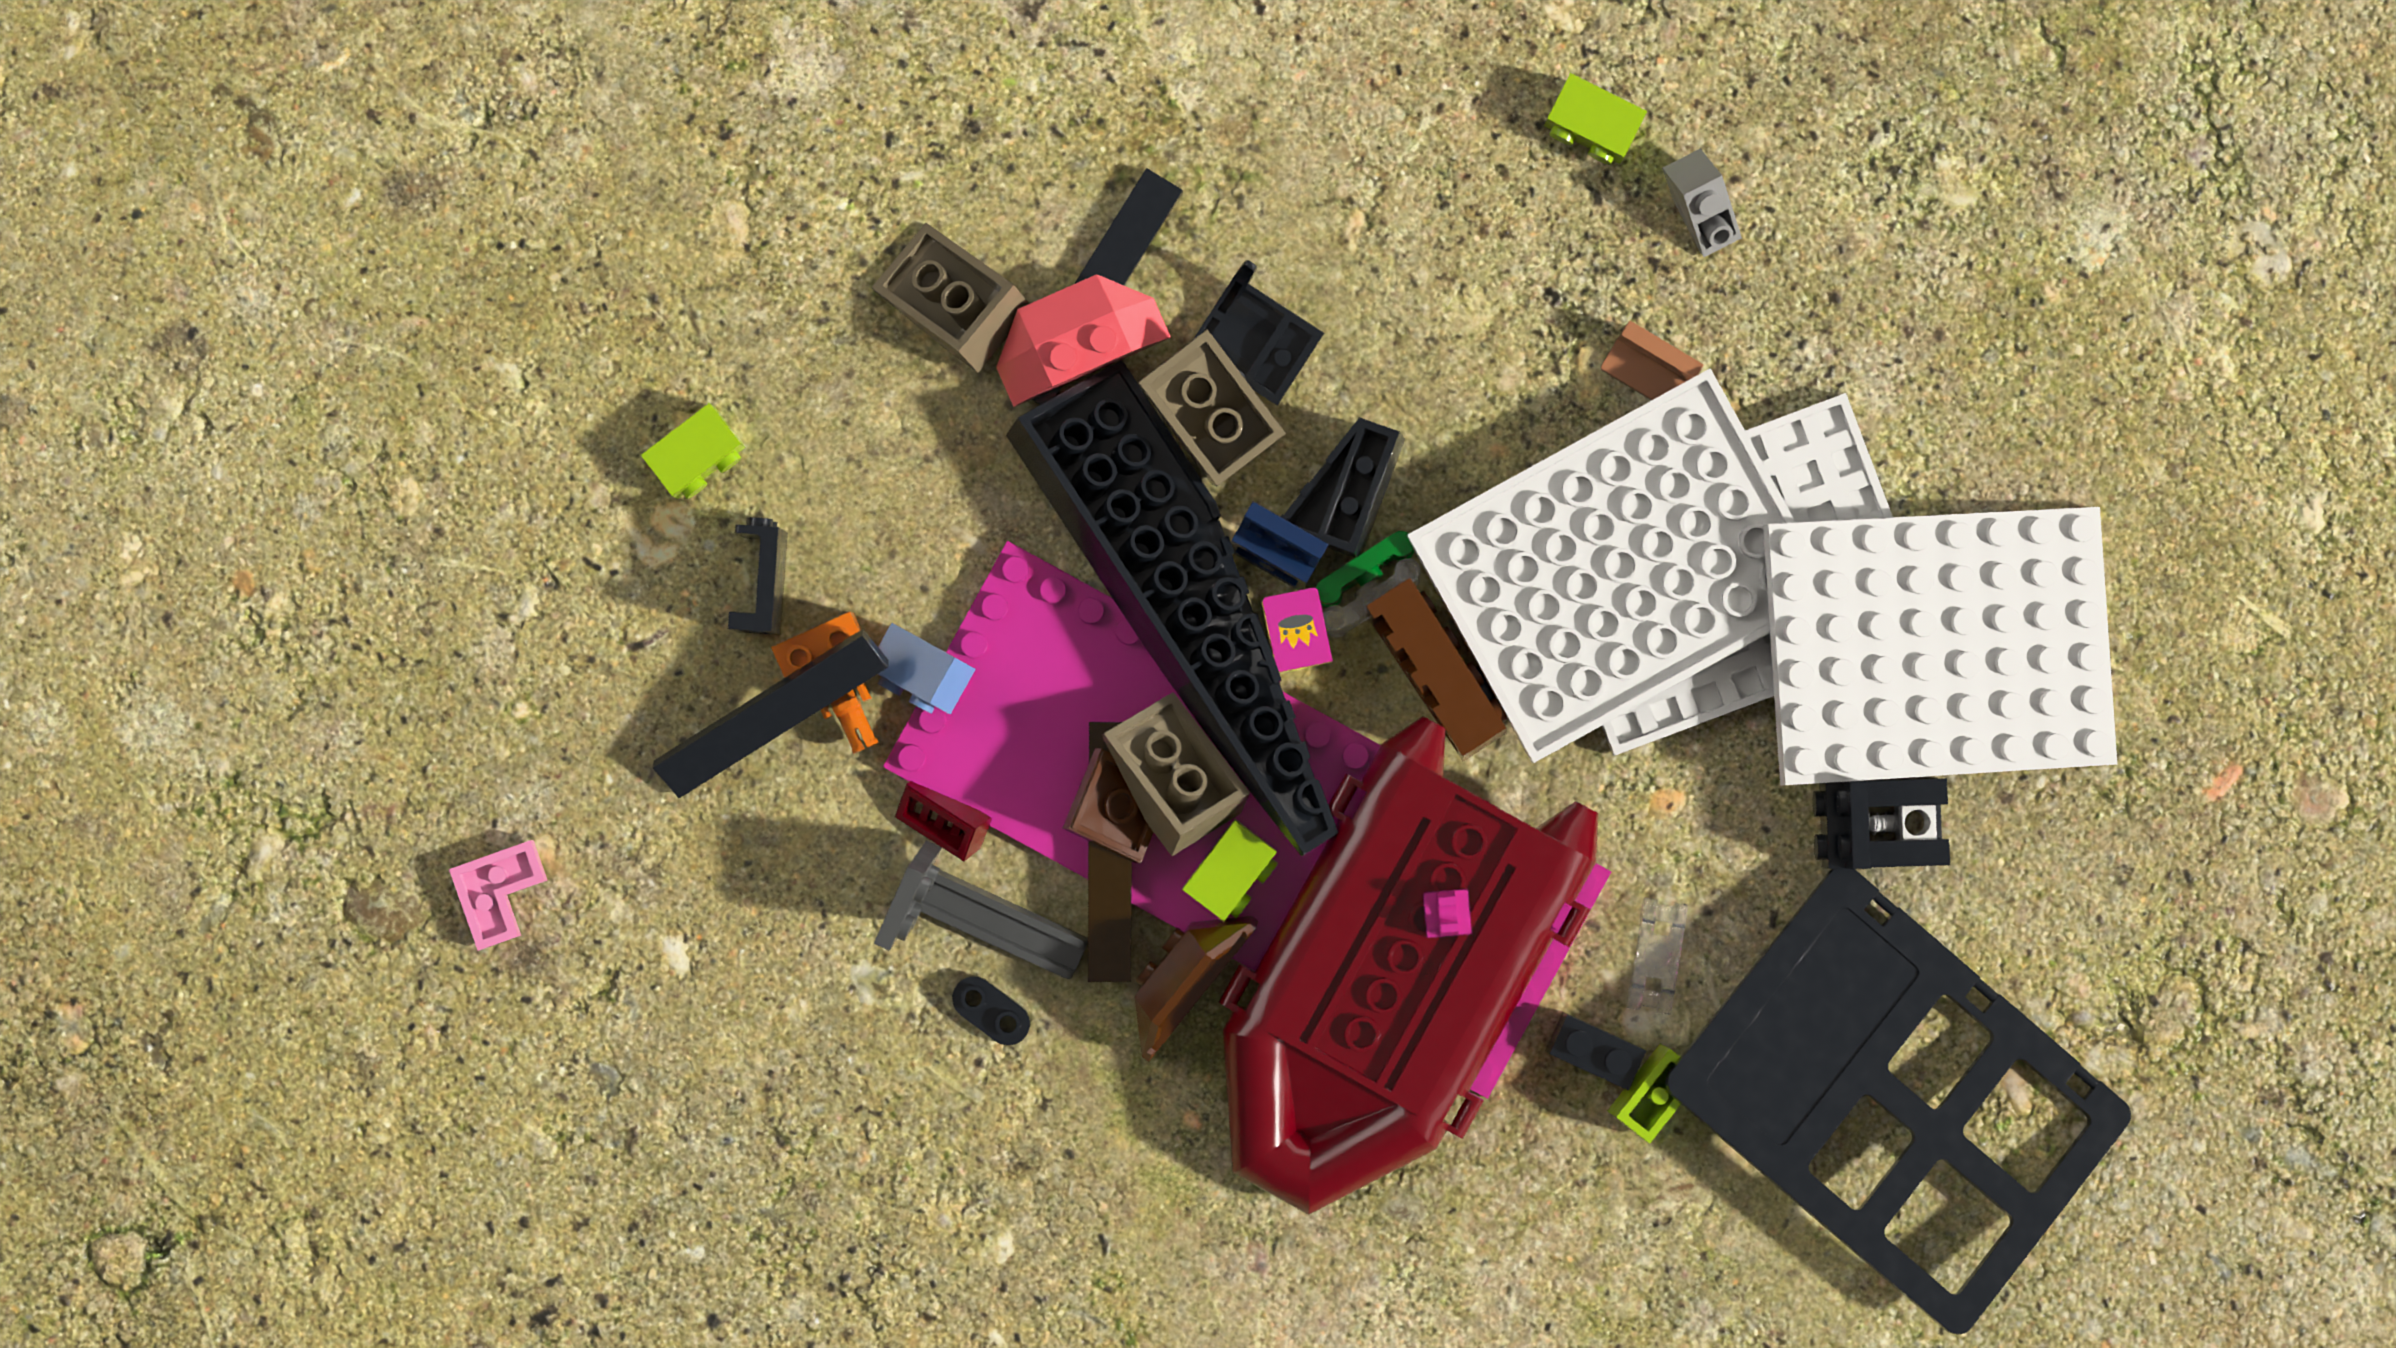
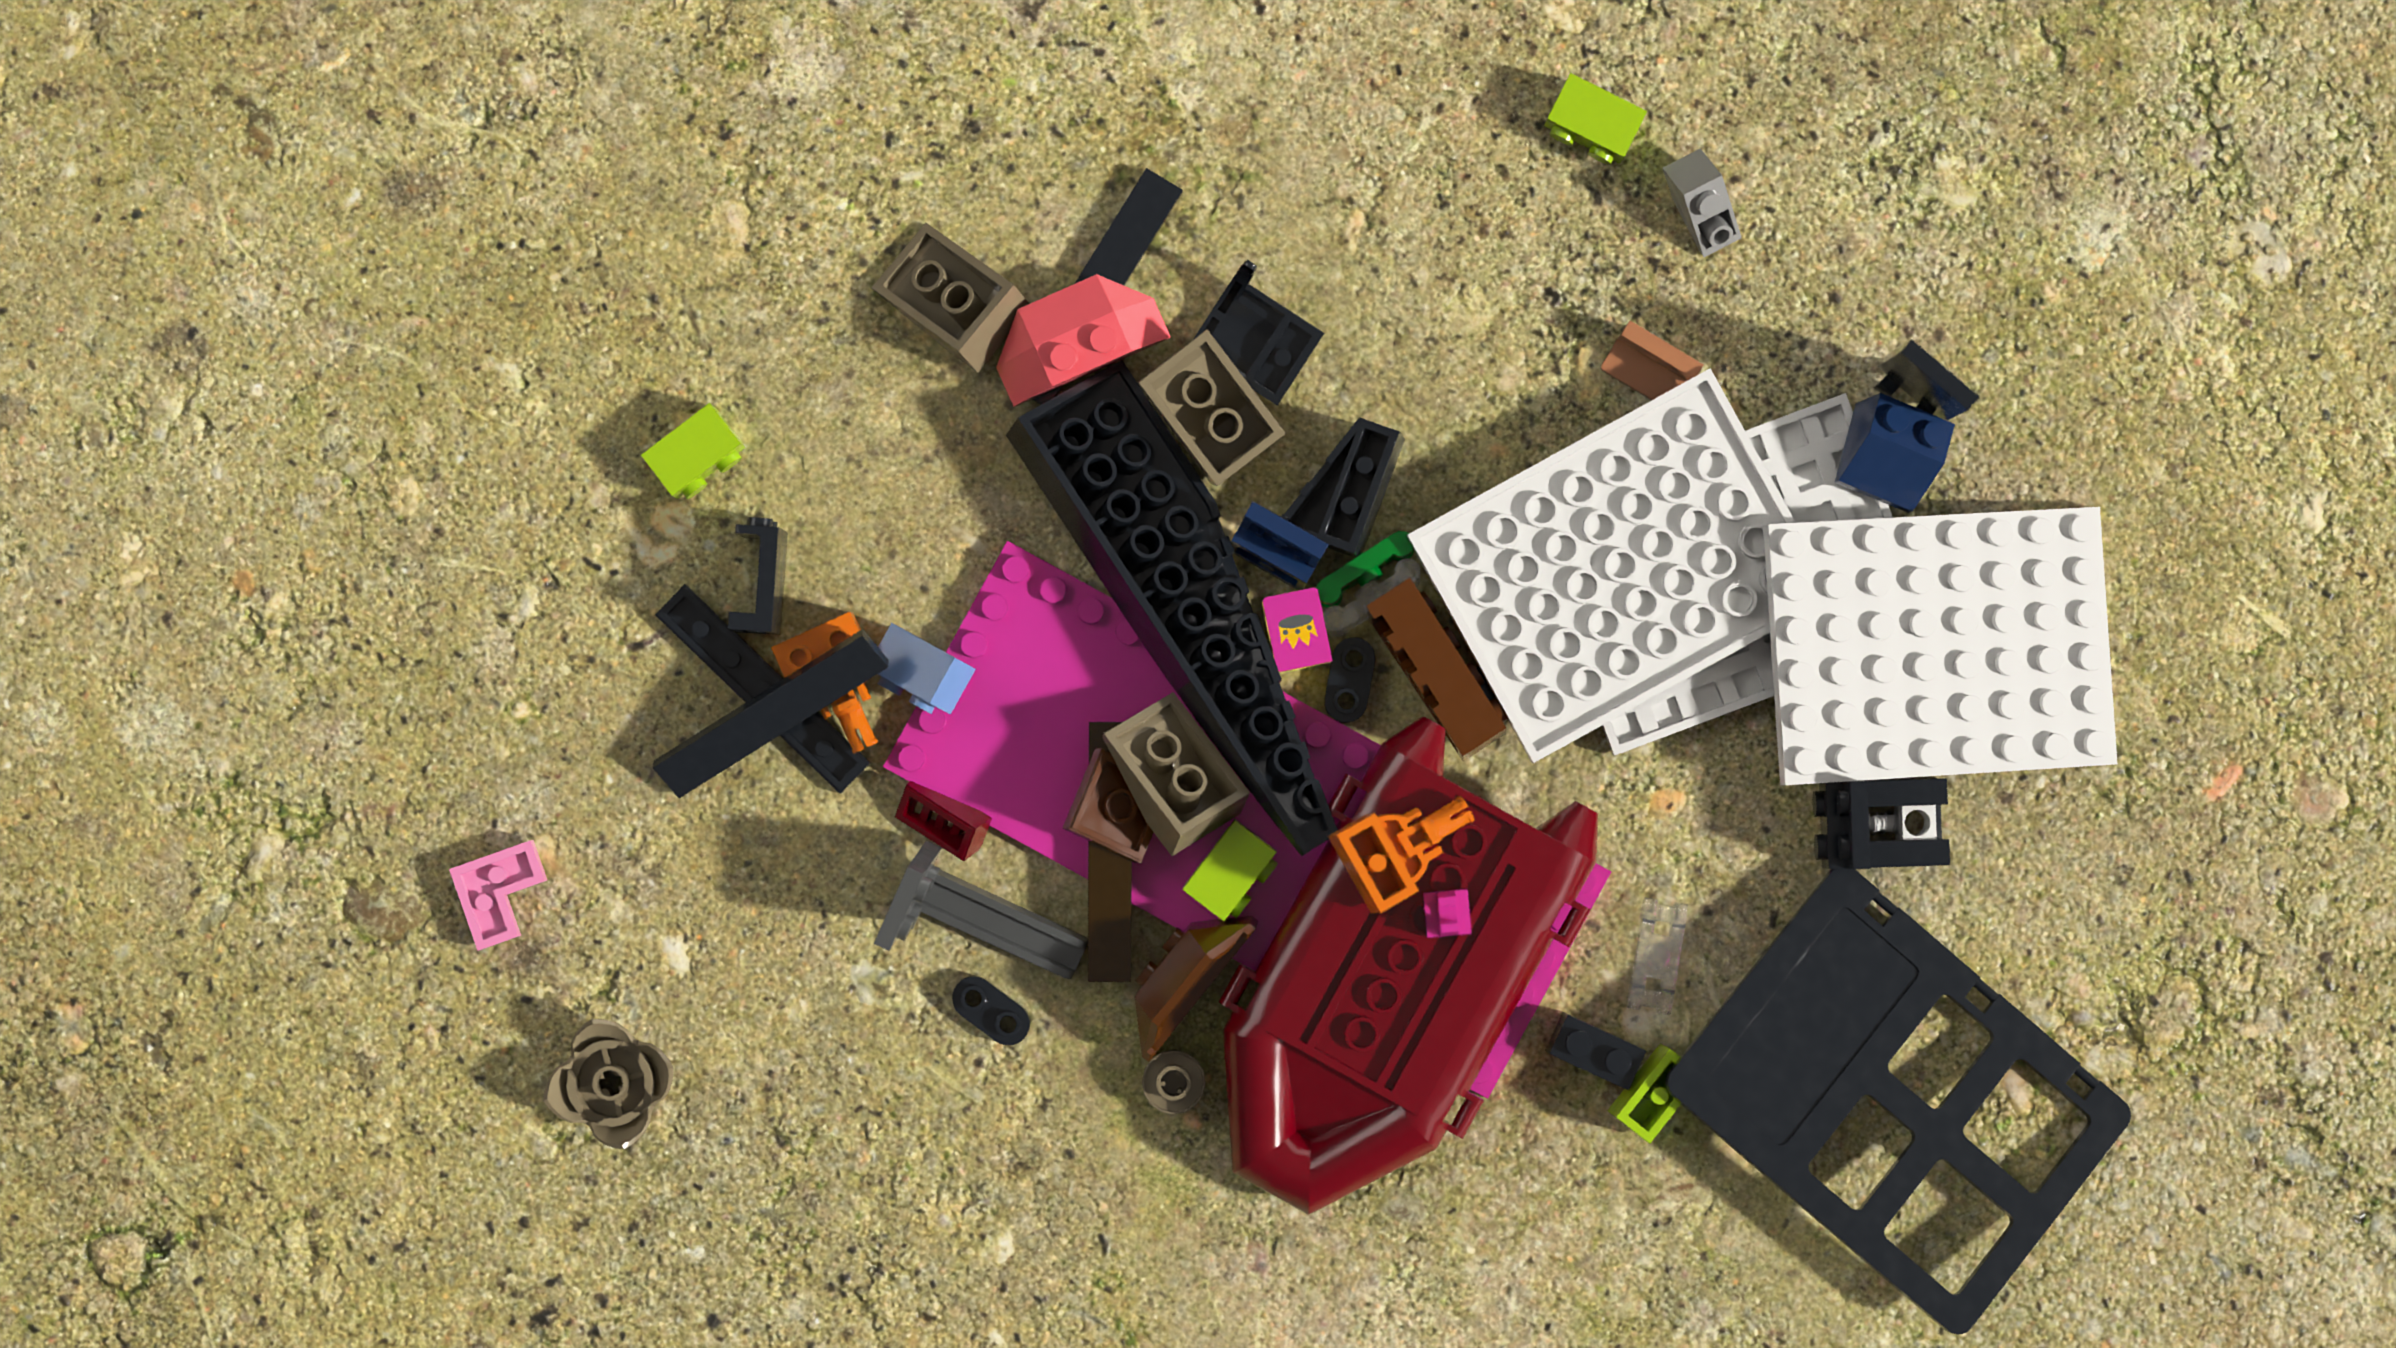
none -> dark tan brick [543,1019,674,1149]
none -> black tile [655,584,871,794]
none -> dark tan plate [1142,1049,1206,1114]
none -> black plate [1324,637,1375,723]
none -> orange brick [1328,796,1474,913]
none -> dark blue slope [1835,393,1955,513]
none -> black tile [1874,339,1979,420]

